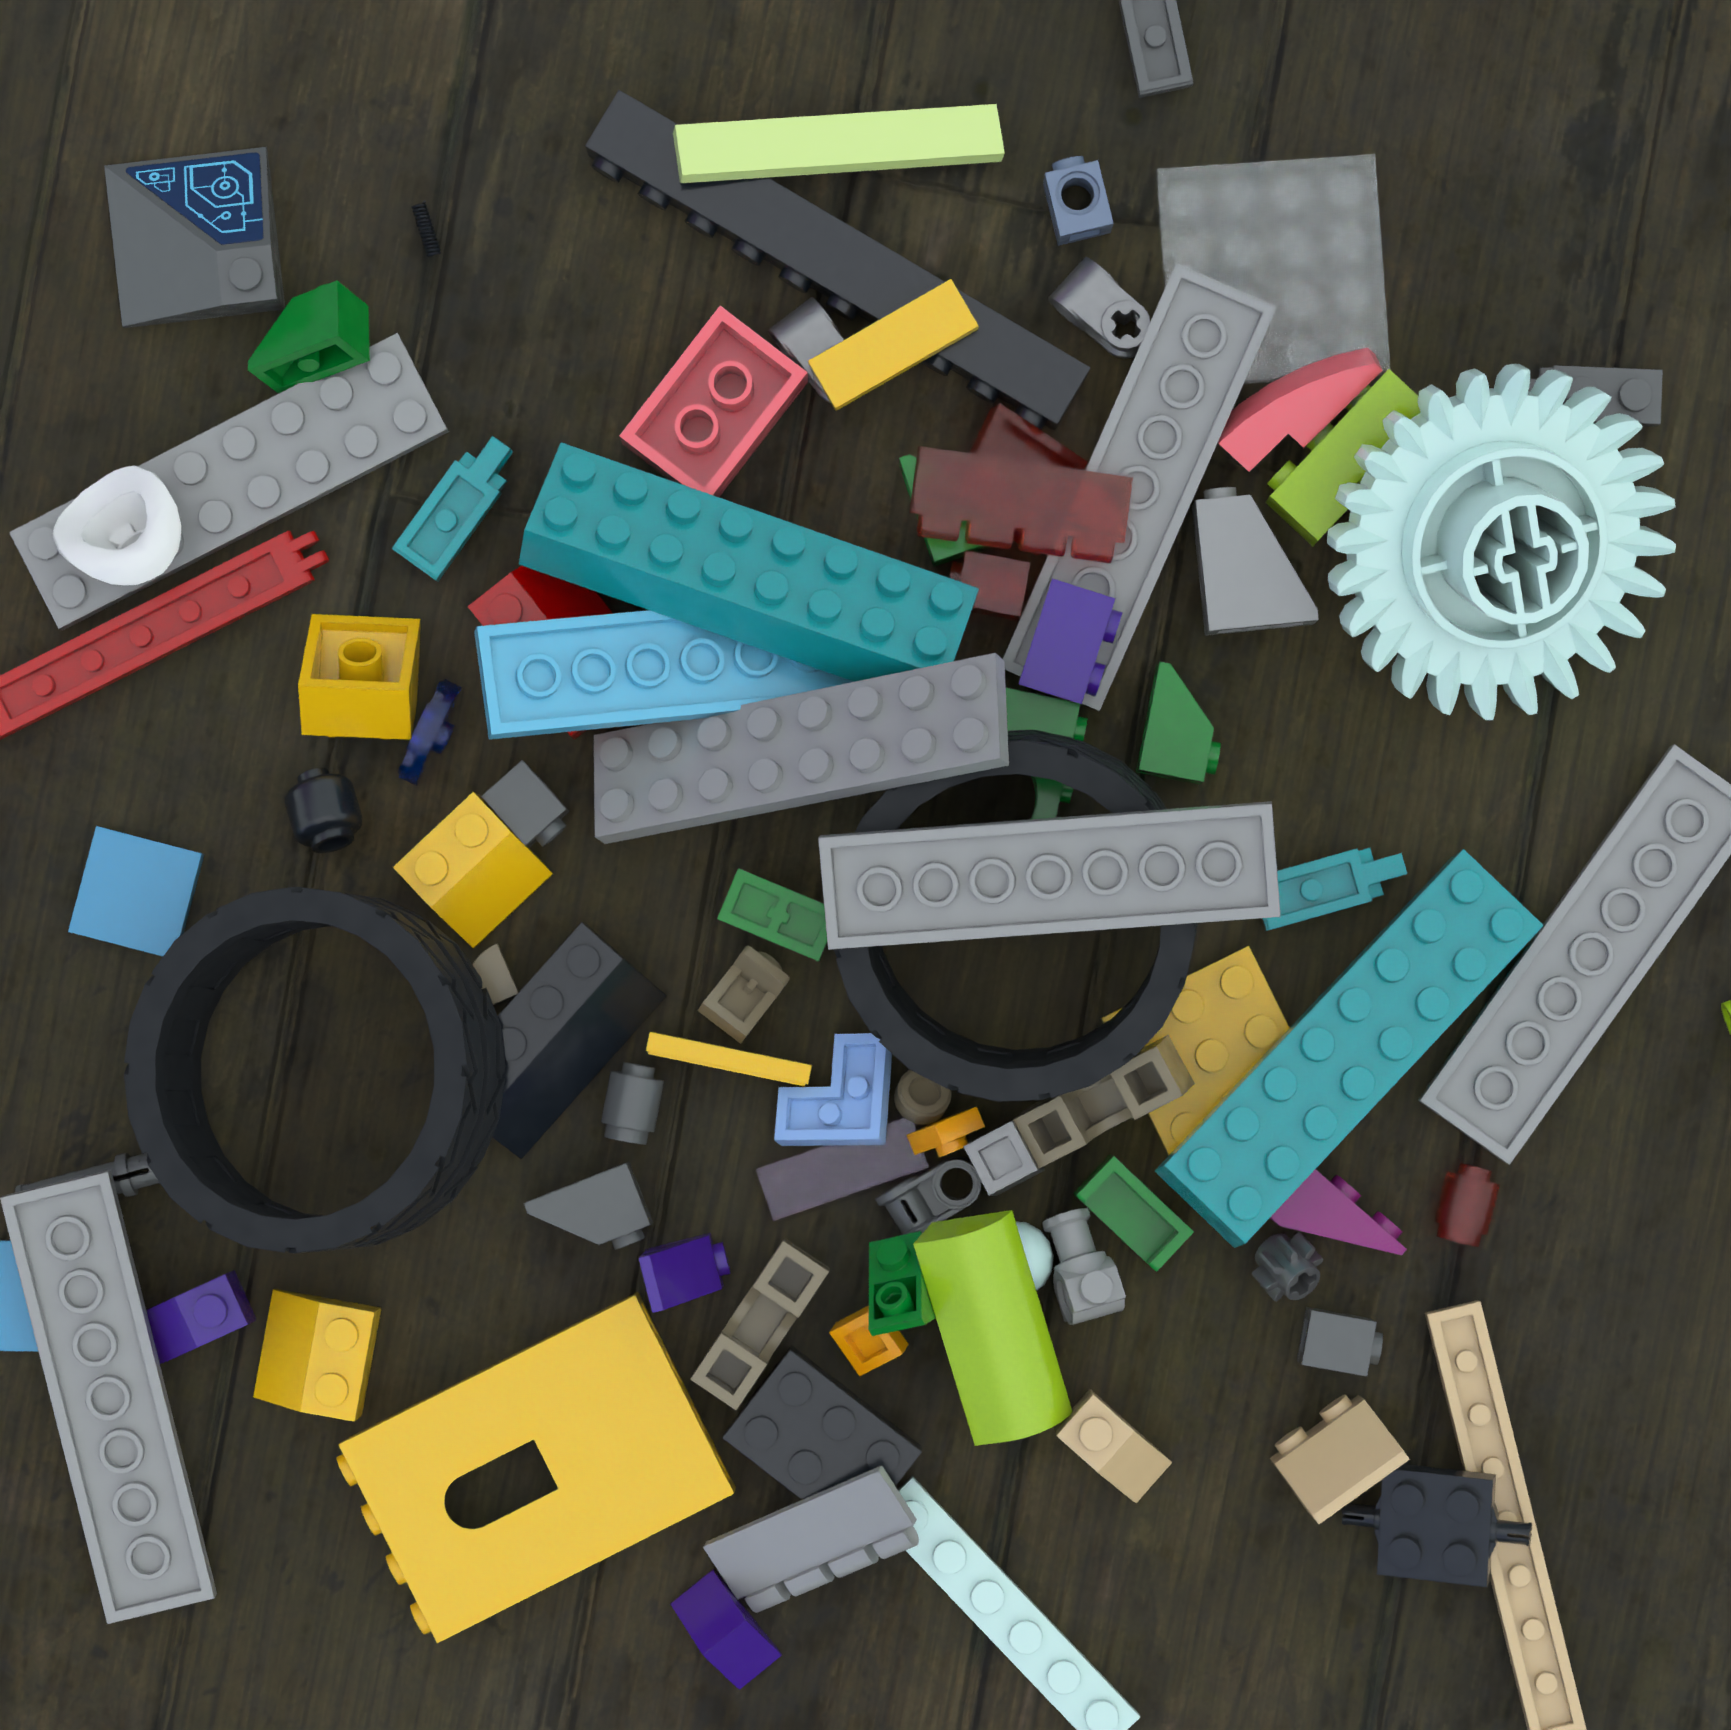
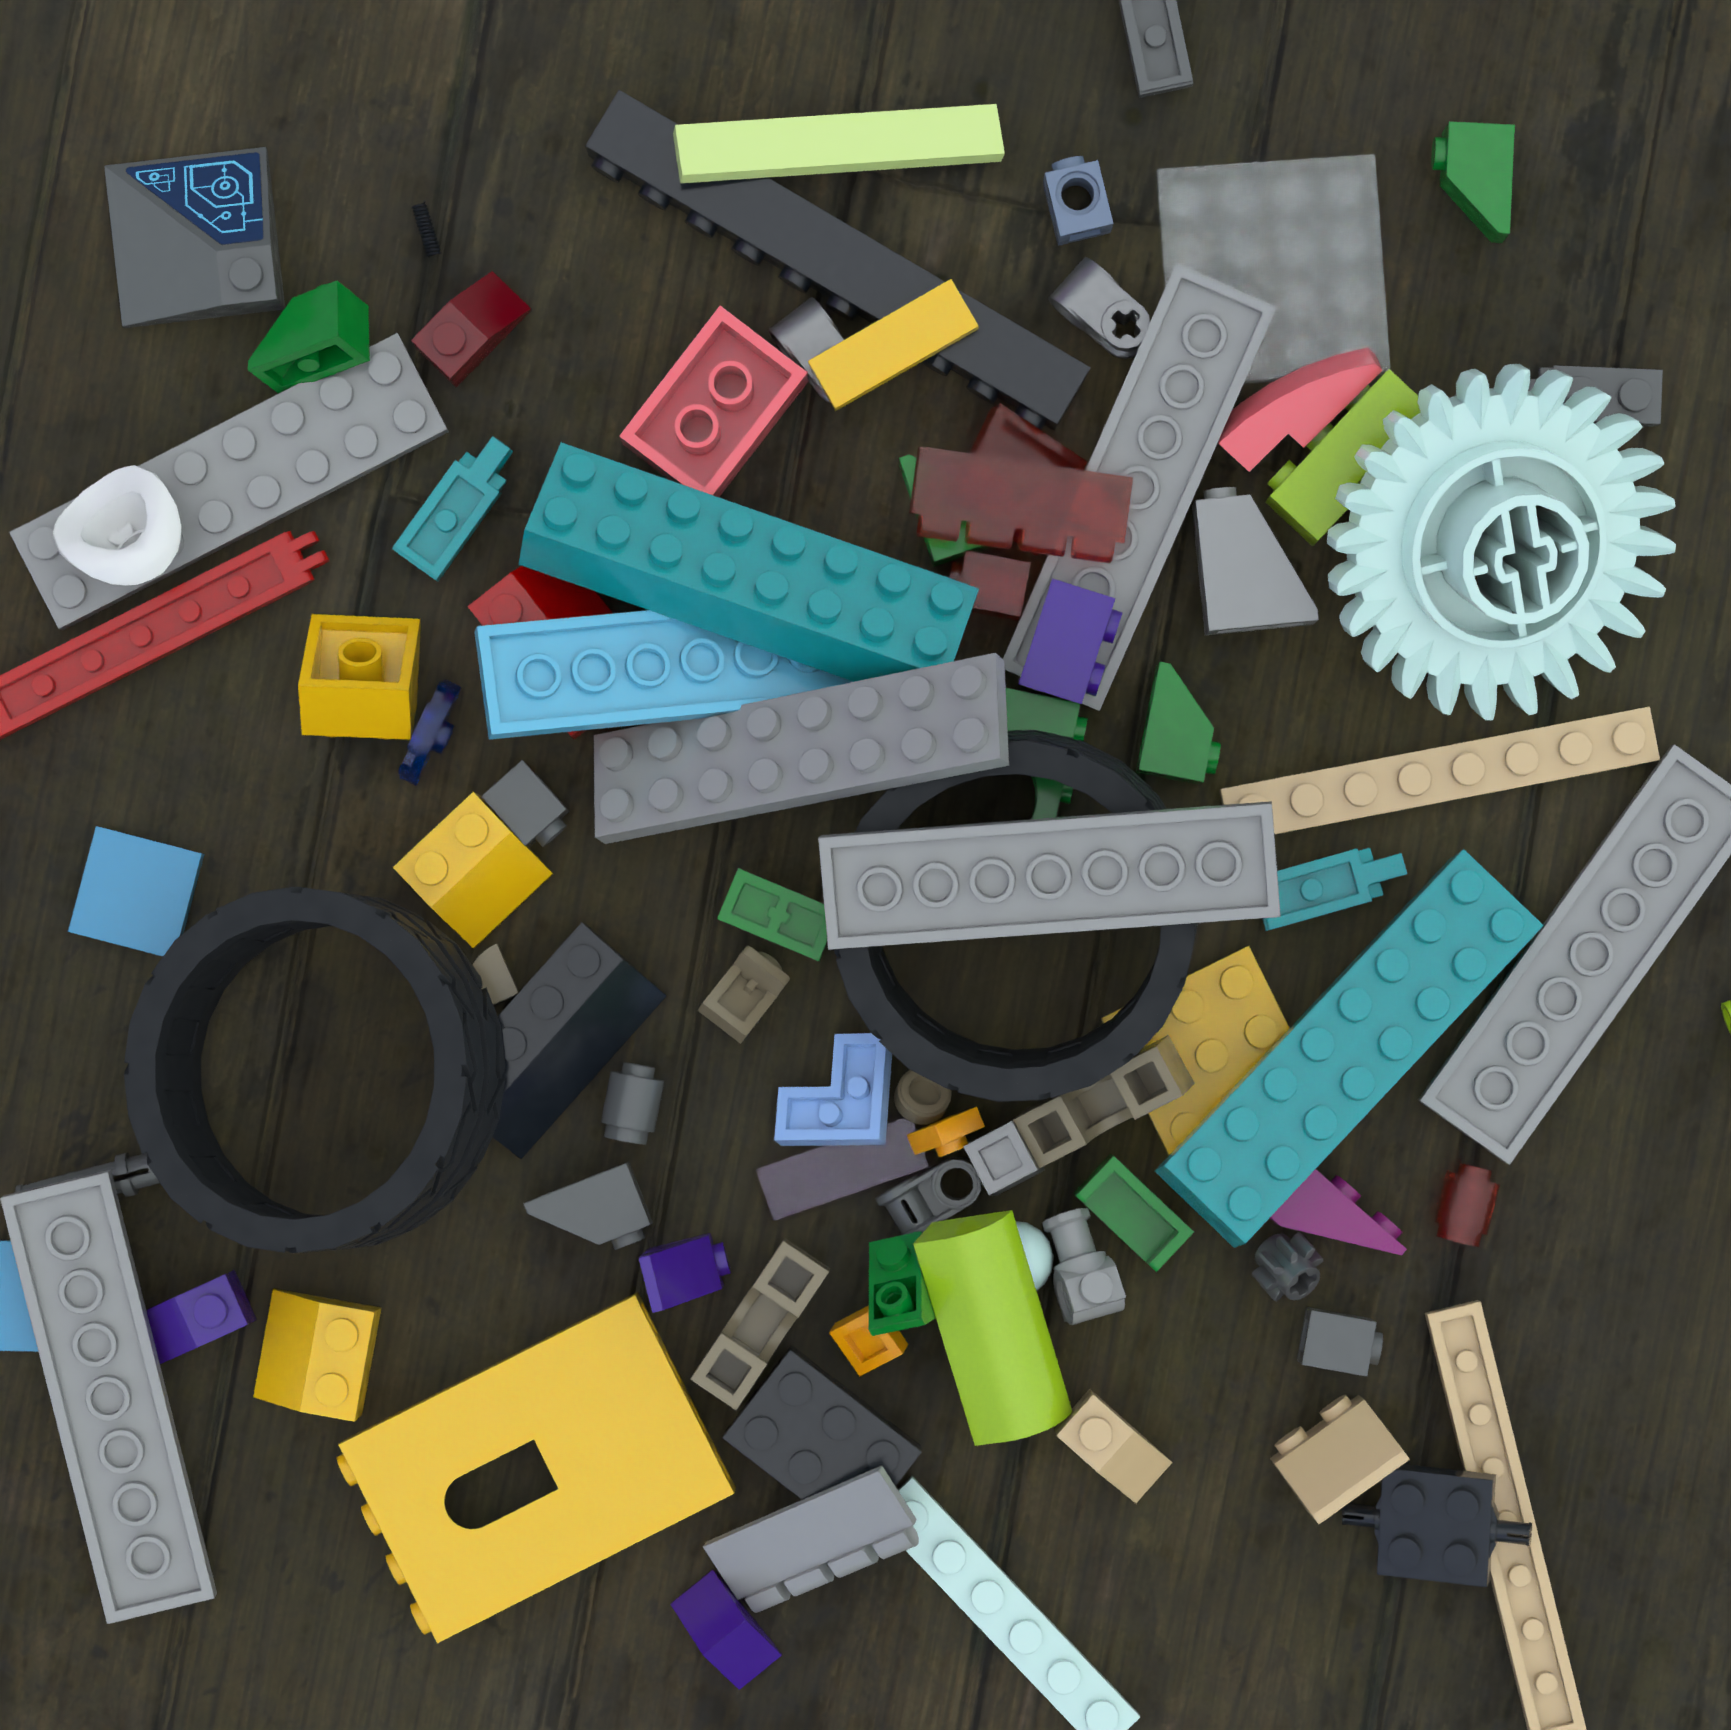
black head [285,768,362,853] -> none
yellow tile [646,1032,812,1086] -> none
none -> dark red slope [411,271,532,388]
none -> tan plate [1219,707,1660,835]
none -> green slope [1431,121,1515,243]

